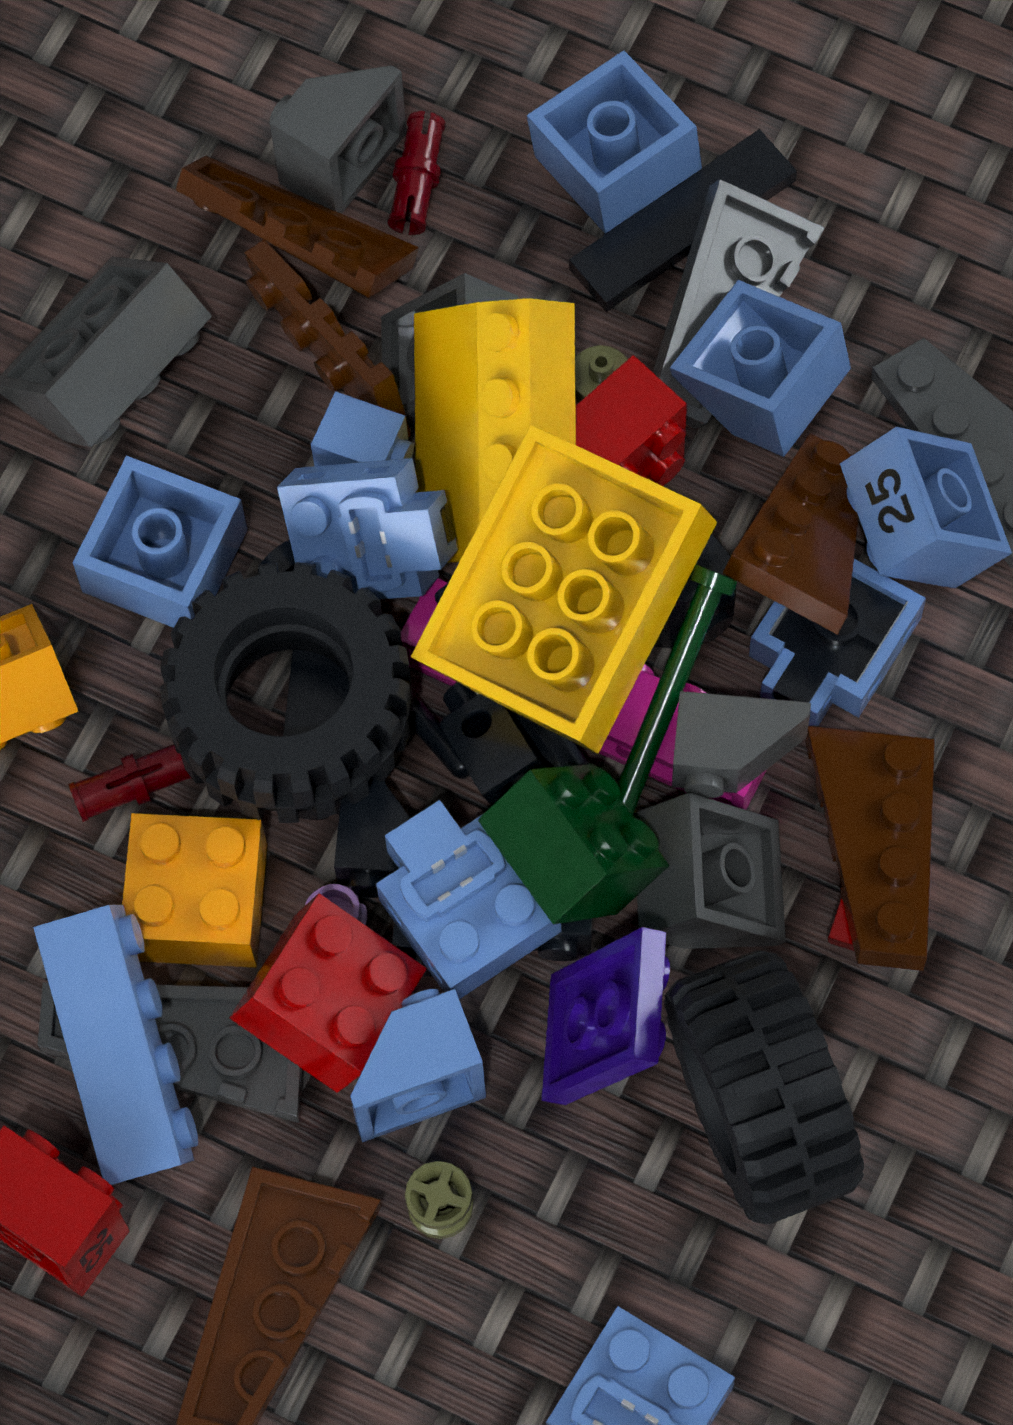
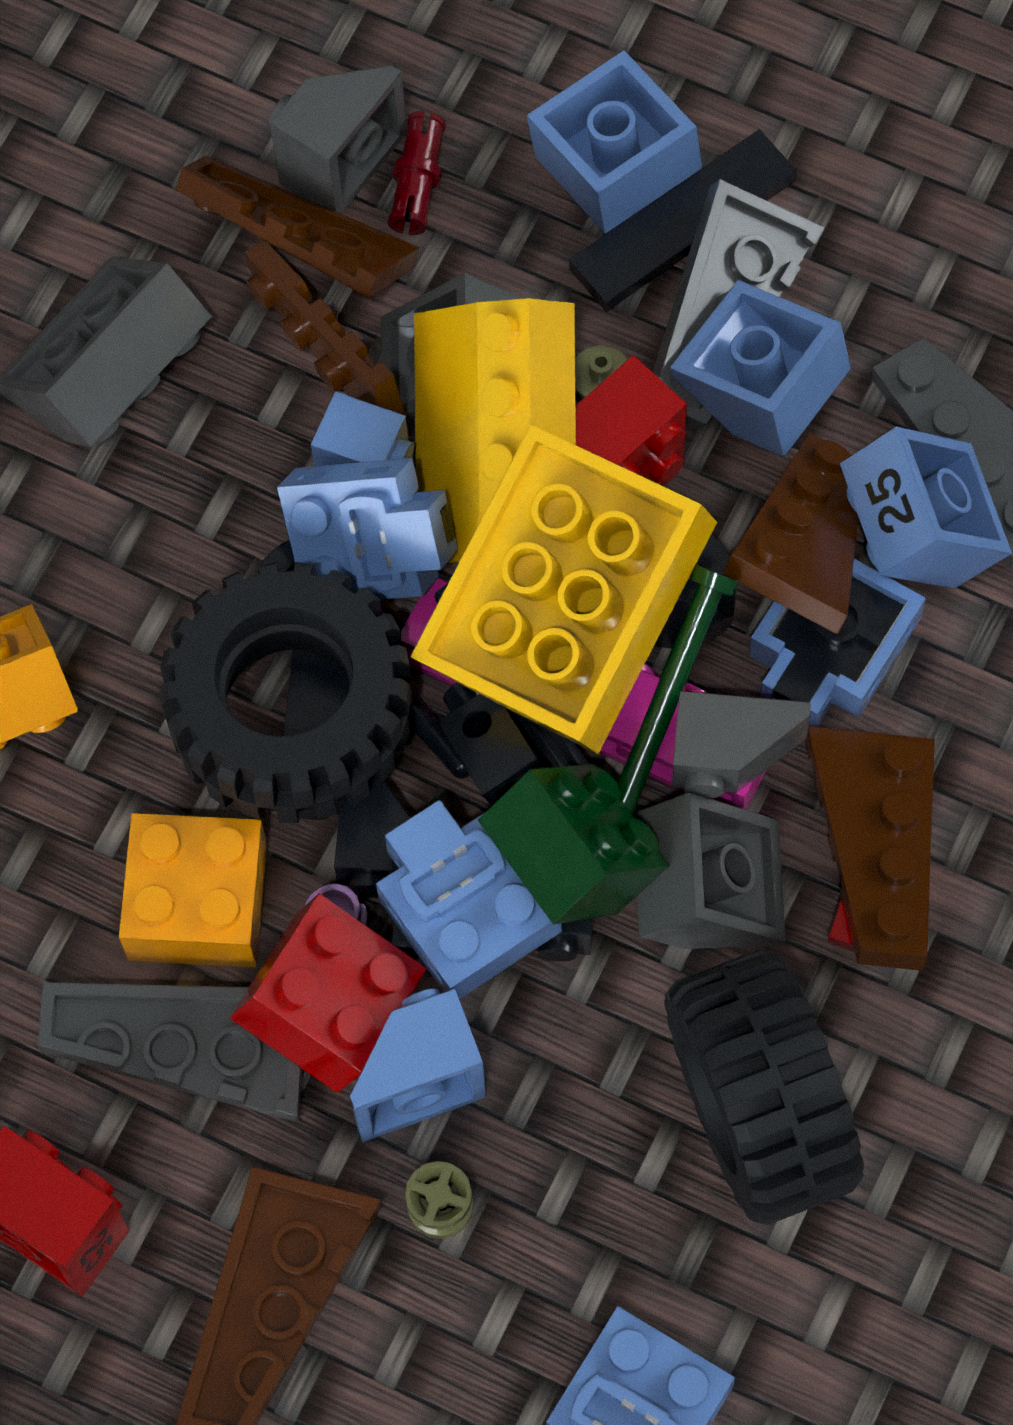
medium blue brick [33,905,198,1185] -> none
dark red pin [68,744,191,822] -> none
medium blue brick [72,455,247,628] -> none
dark purple plate [541,927,670,1105] -> none

